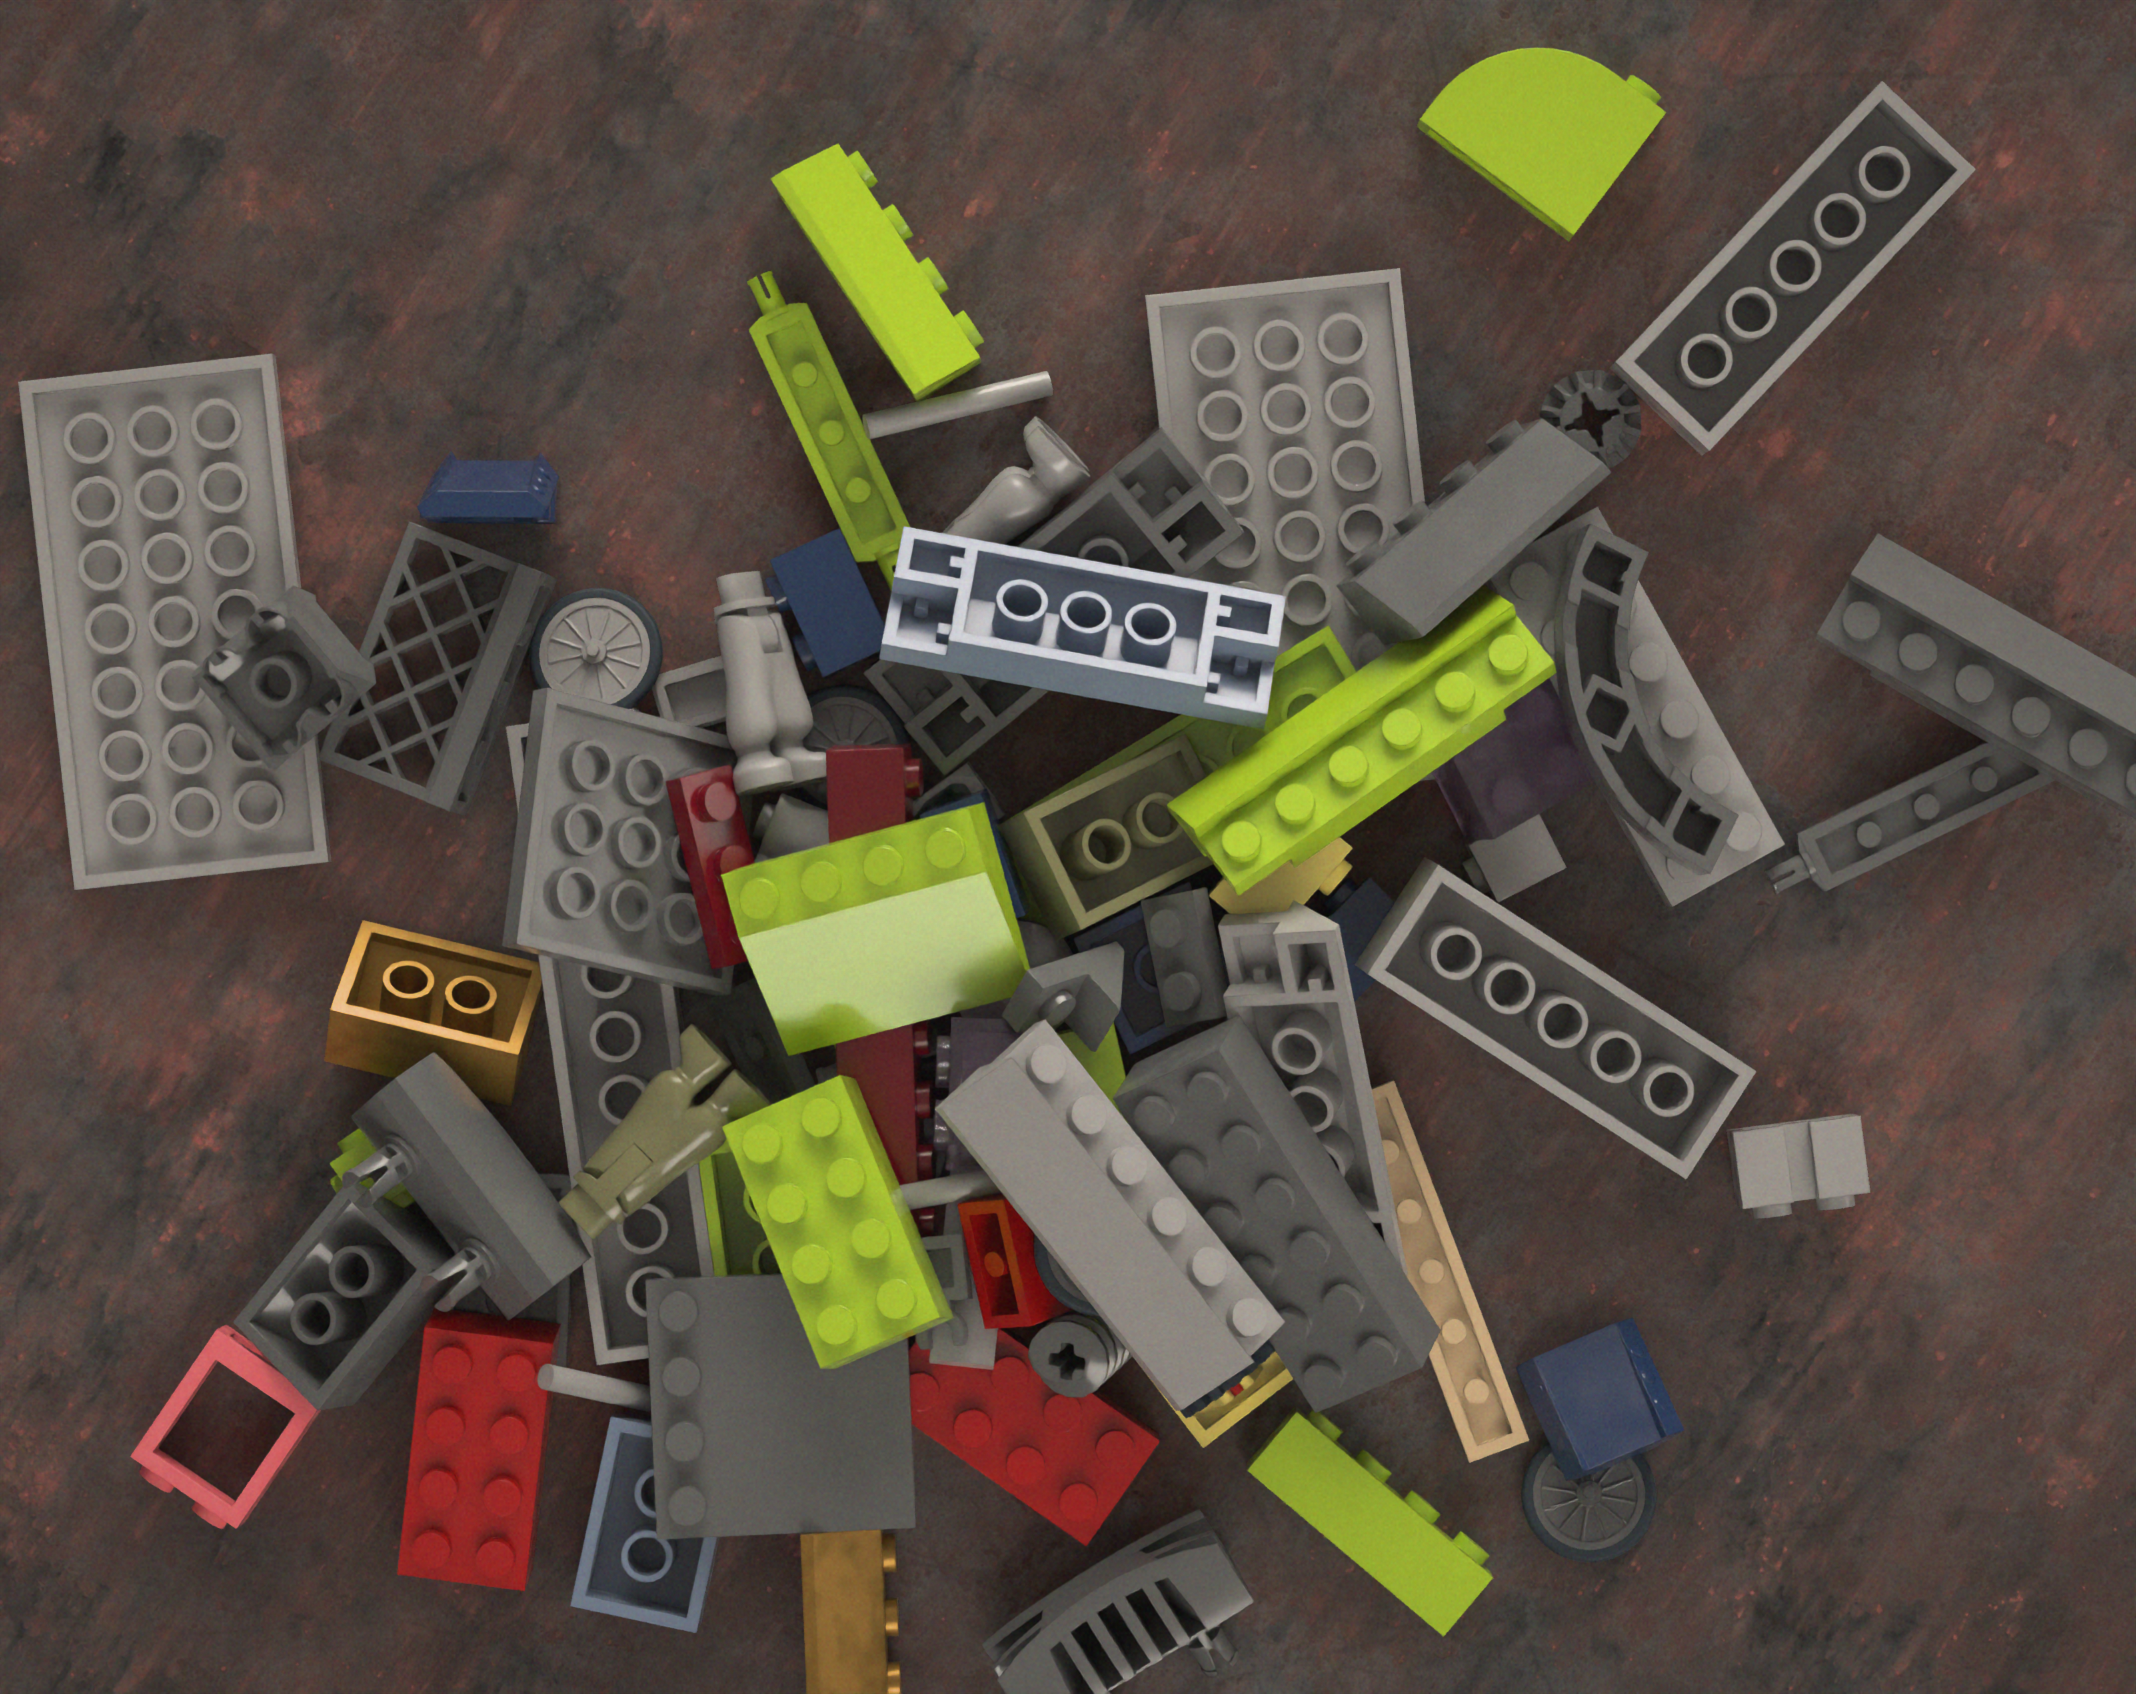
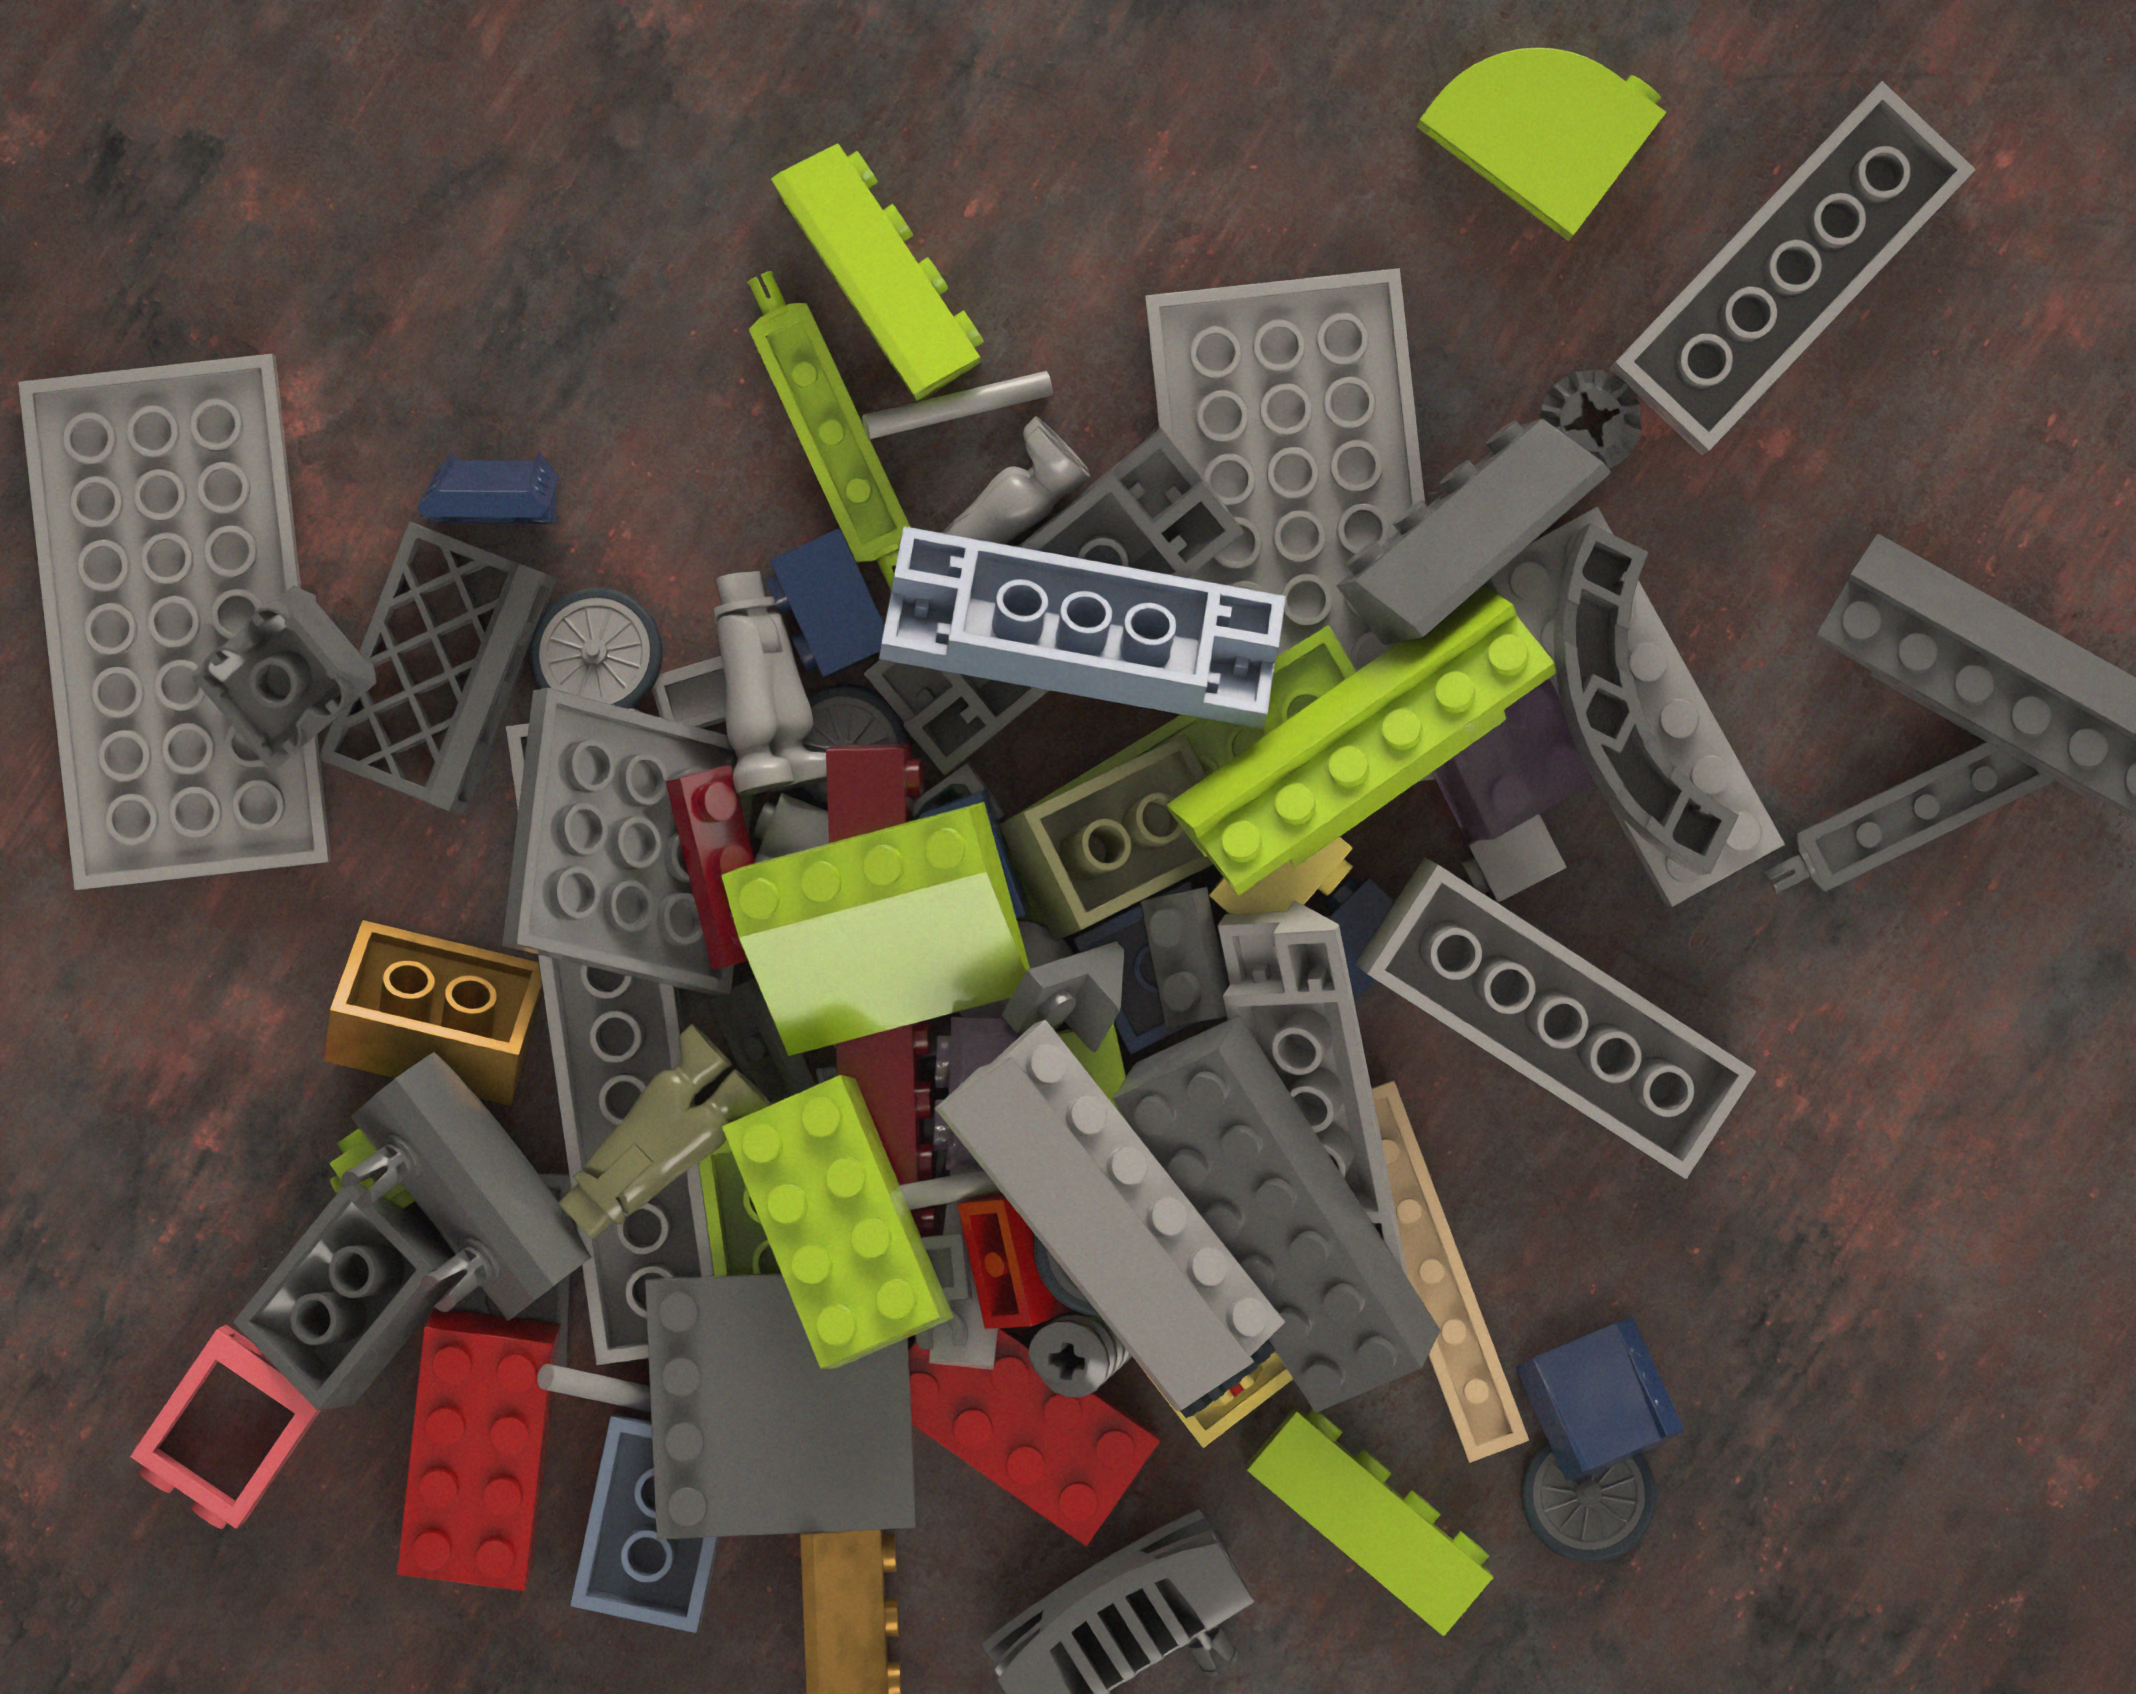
light grey brick [1726,1114,1870,1219] -> none

